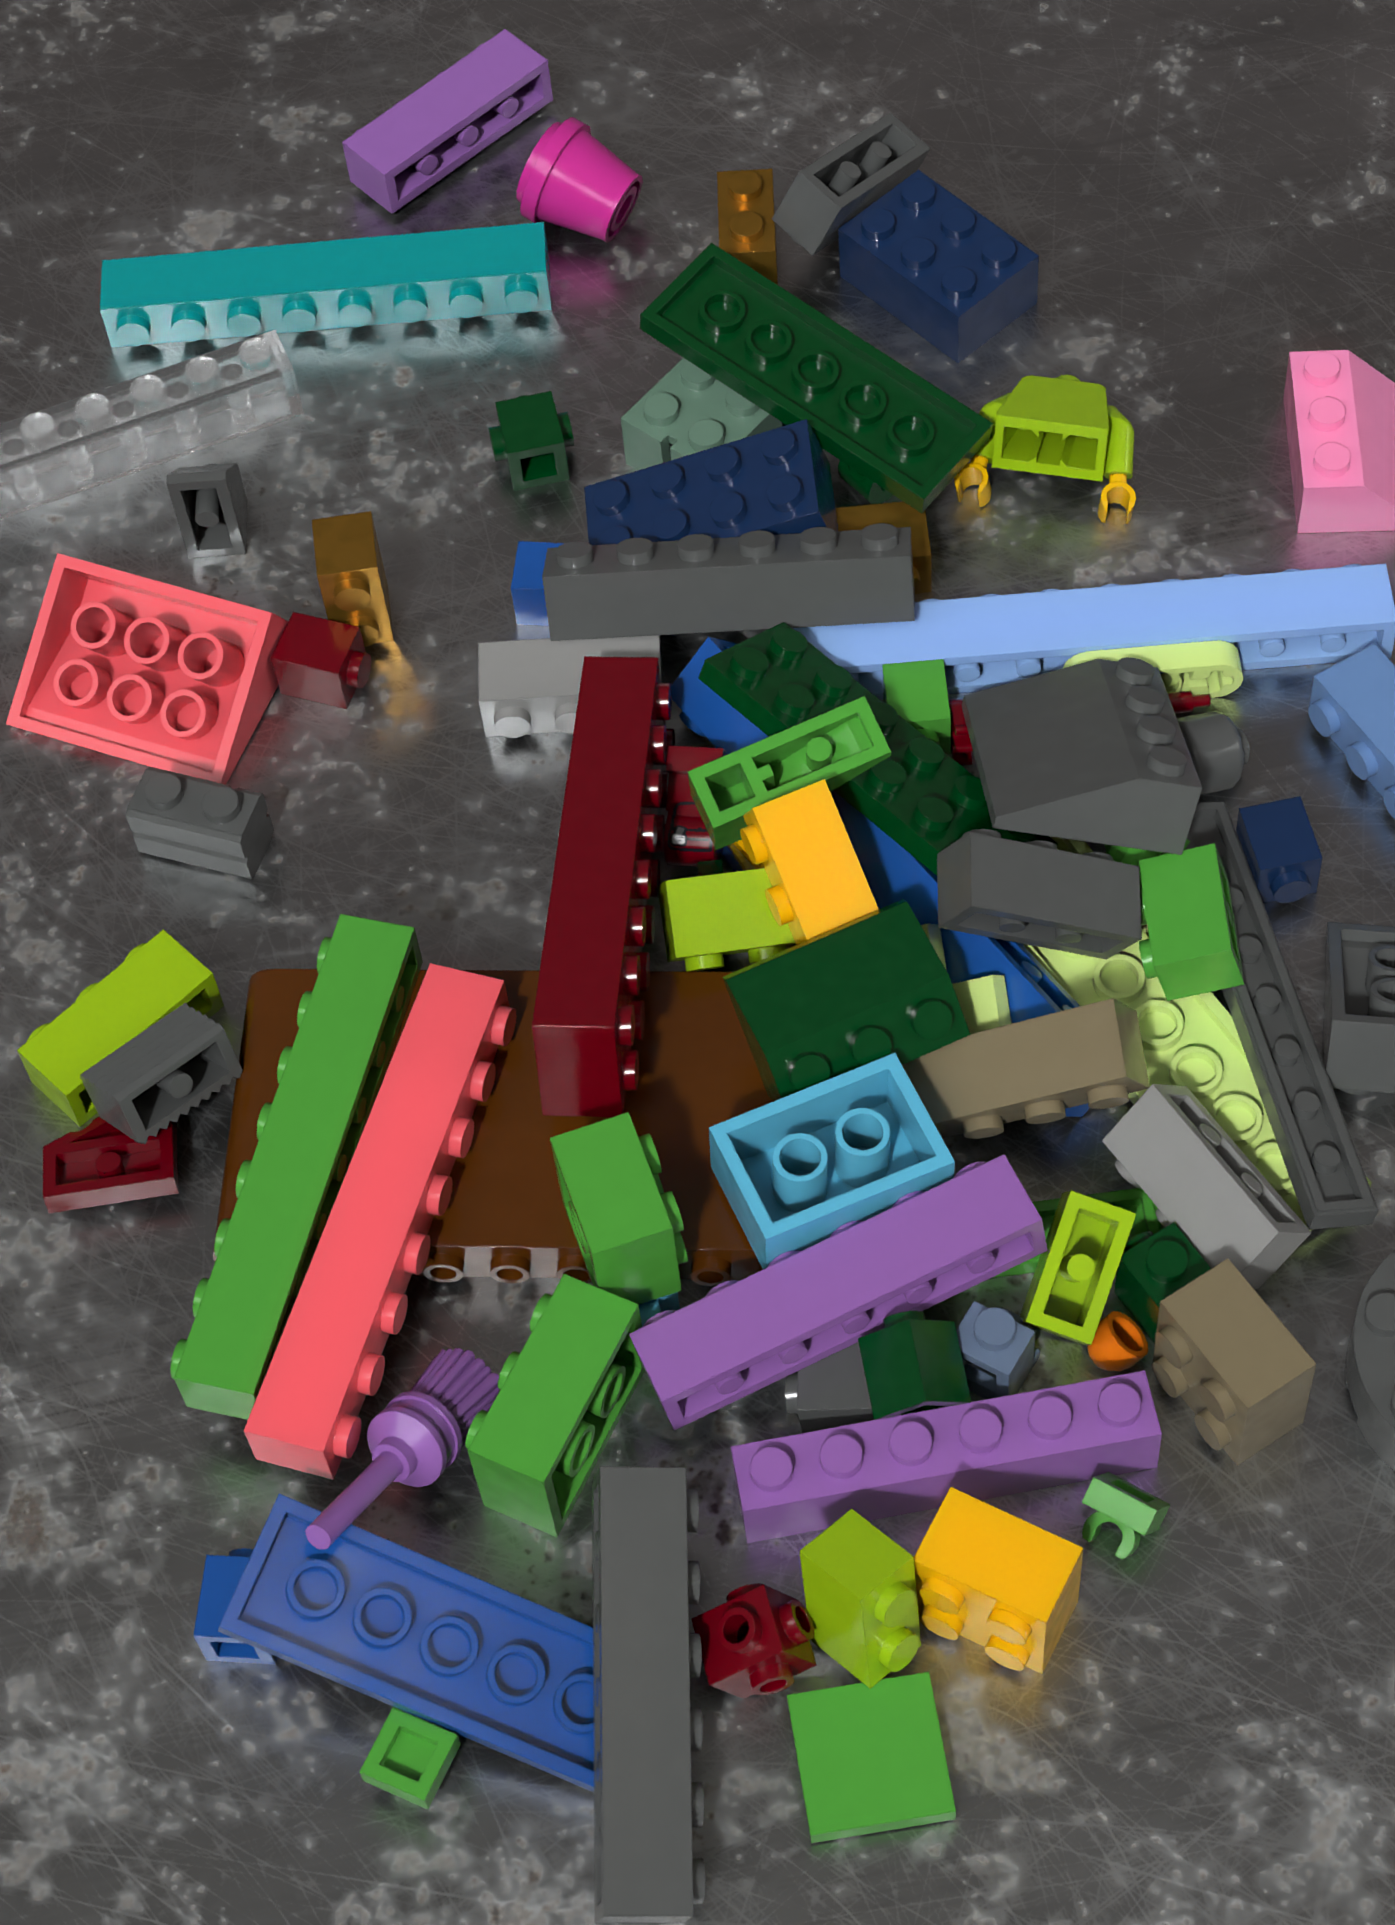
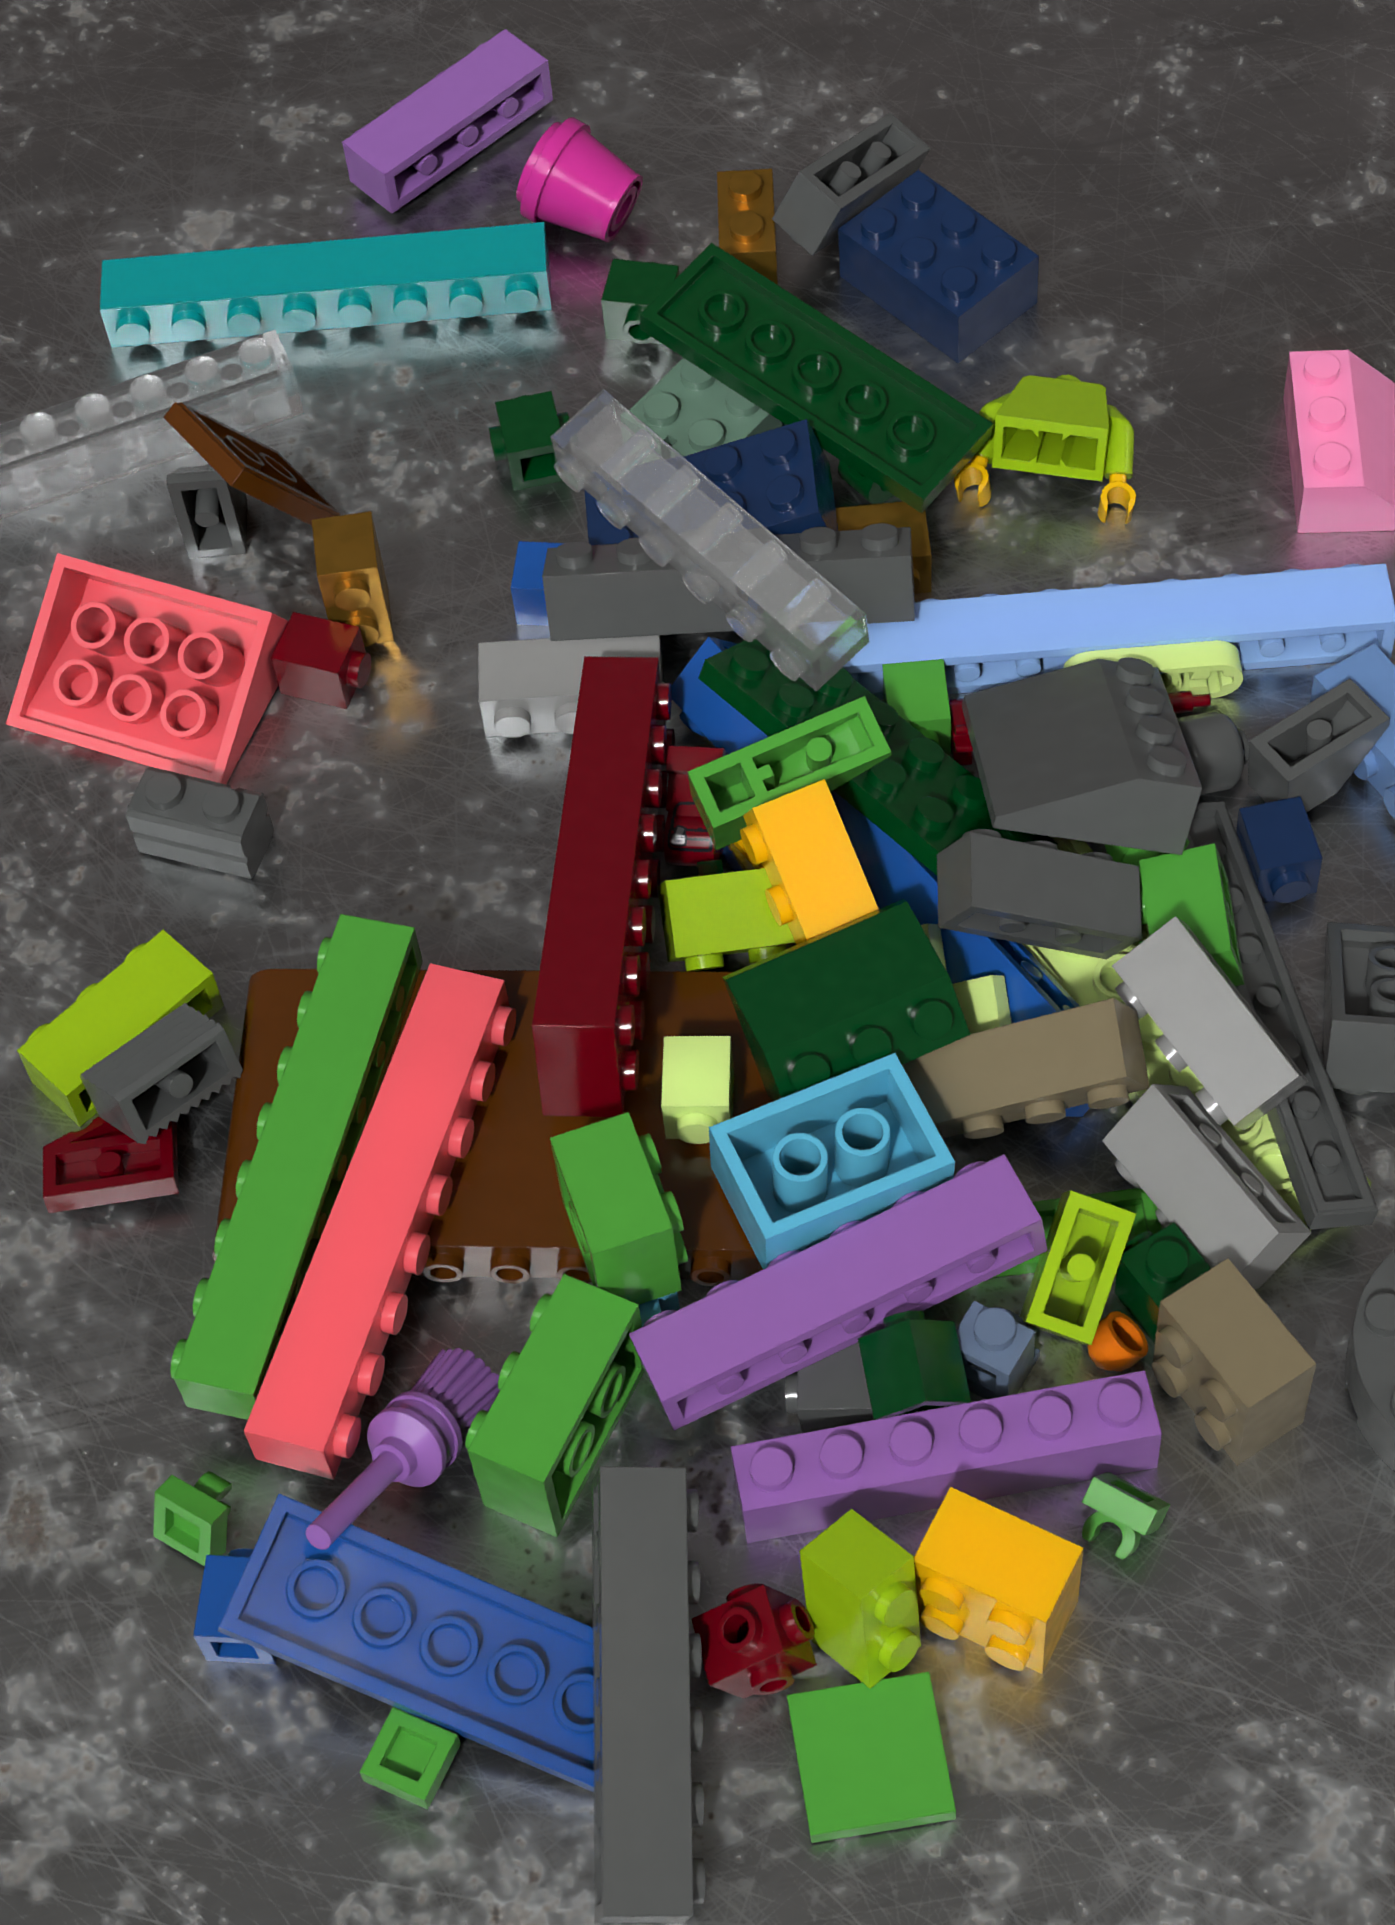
none -> bright green tile [153,1471,232,1566]
none -> reddish brown tile [163,401,341,526]
none -> clear brick [551,389,869,692]
none -> dark green brick [601,259,680,345]
none -> yellowish green brick [661,1036,734,1144]
none -> light grey brick [1112,916,1309,1130]
none -> dark grey slope [1248,678,1390,812]

